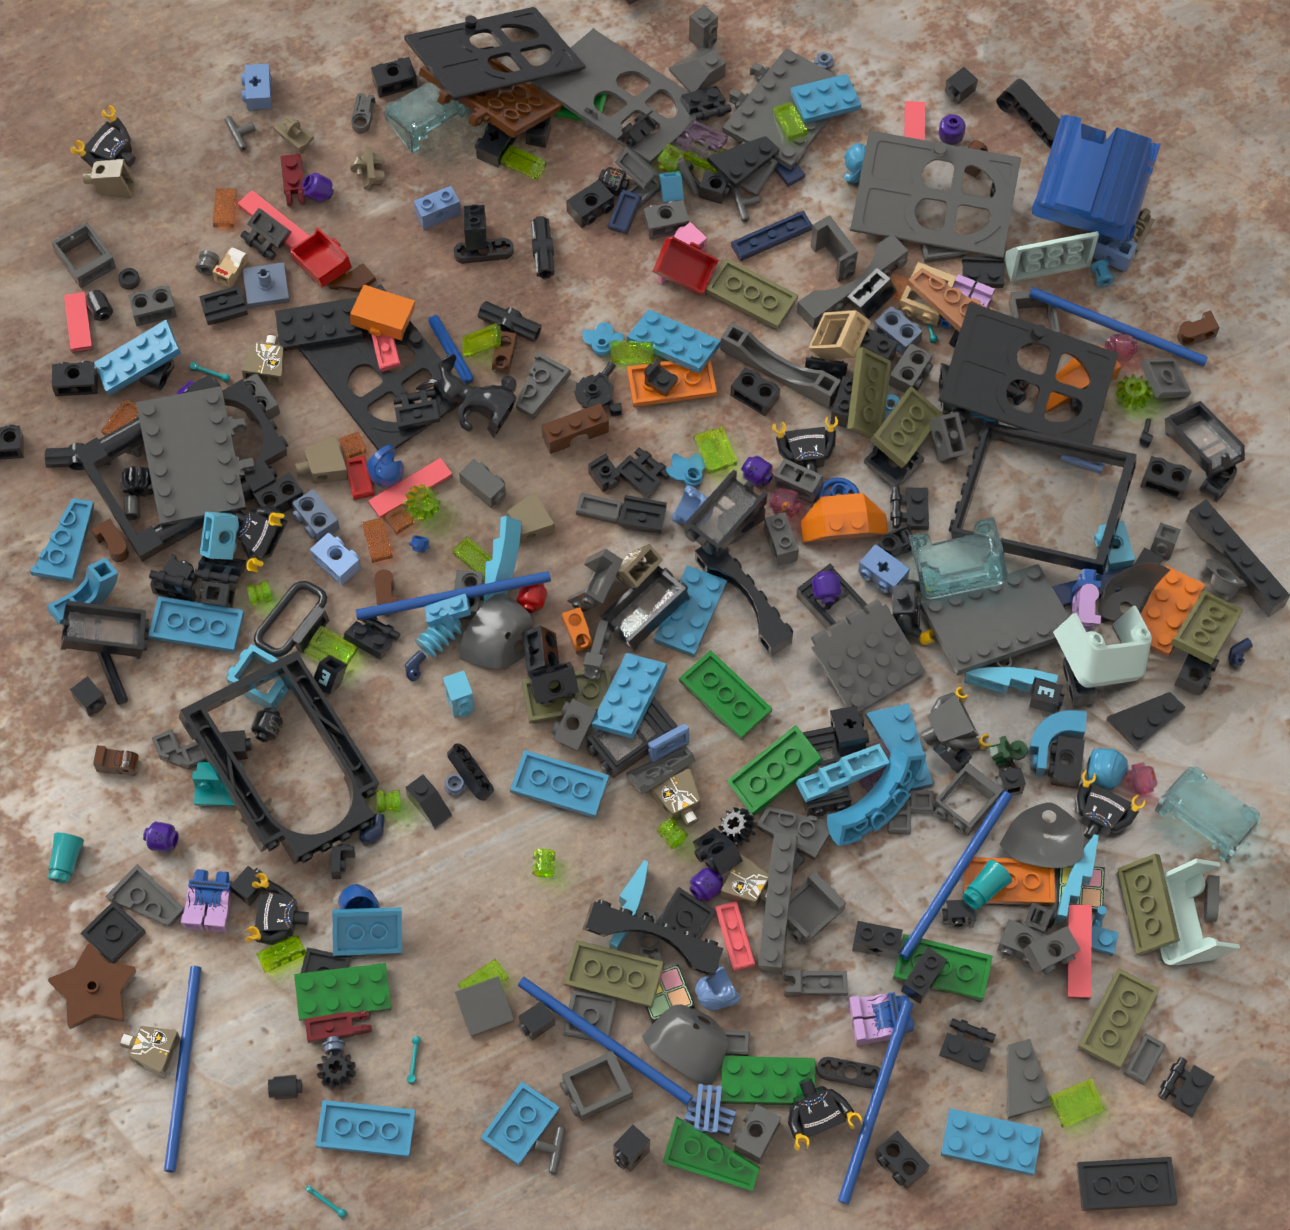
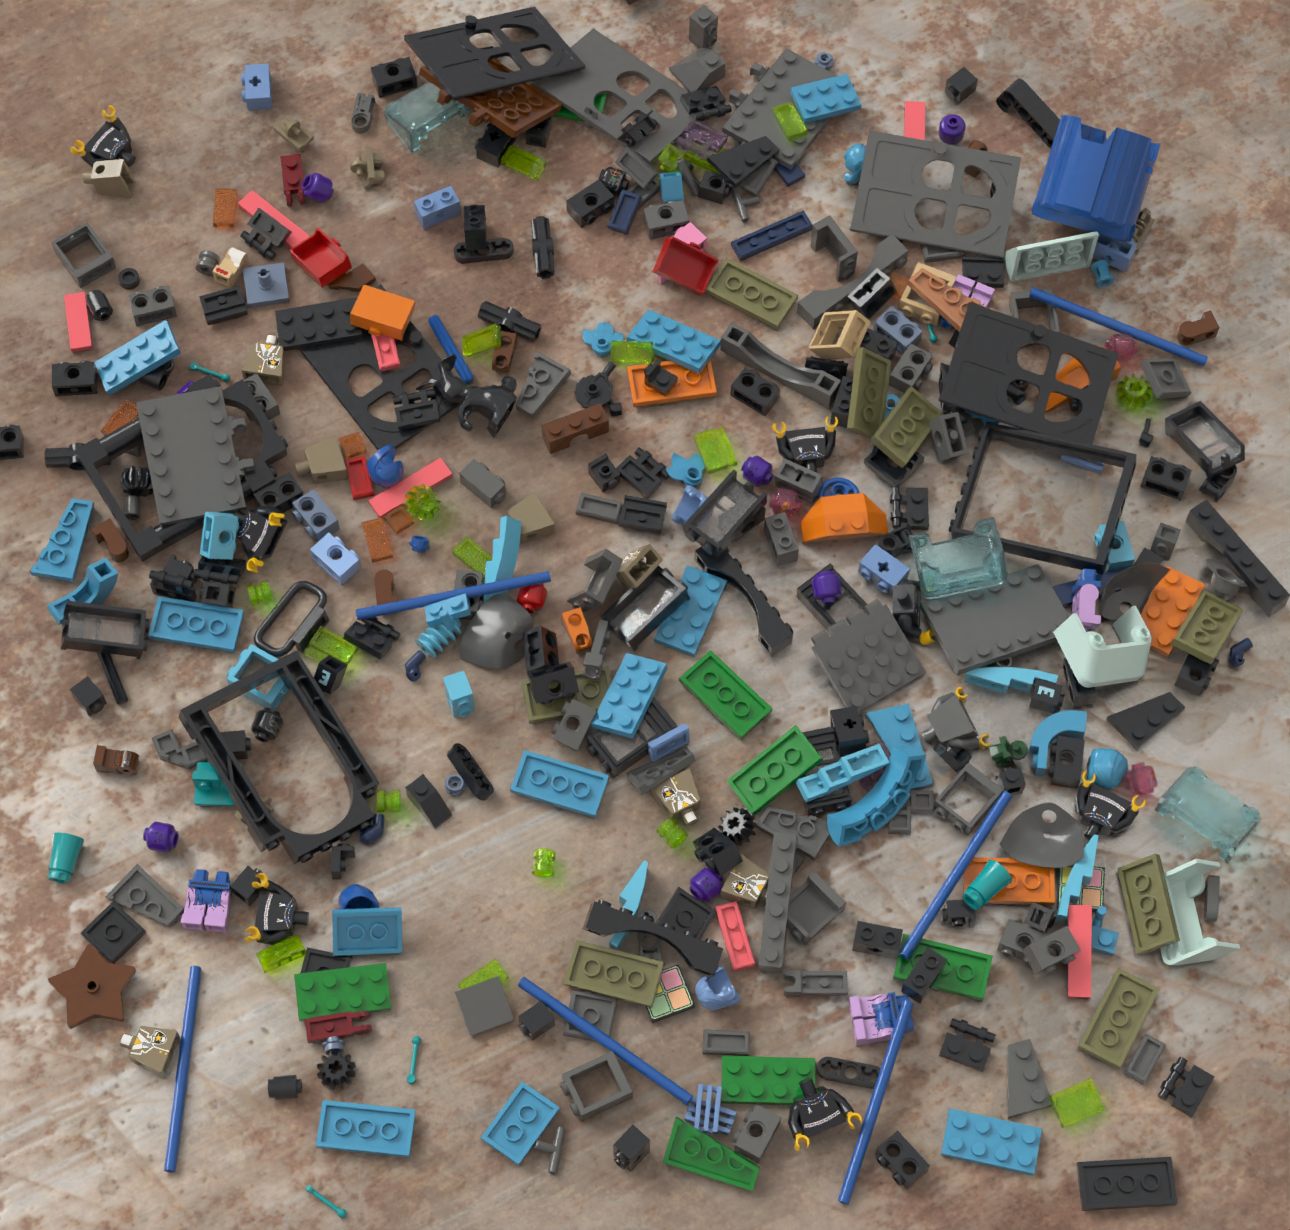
dark grey piece [224,116,256,151] -> none
dark grey piece [642,1004,728,1085] -> none

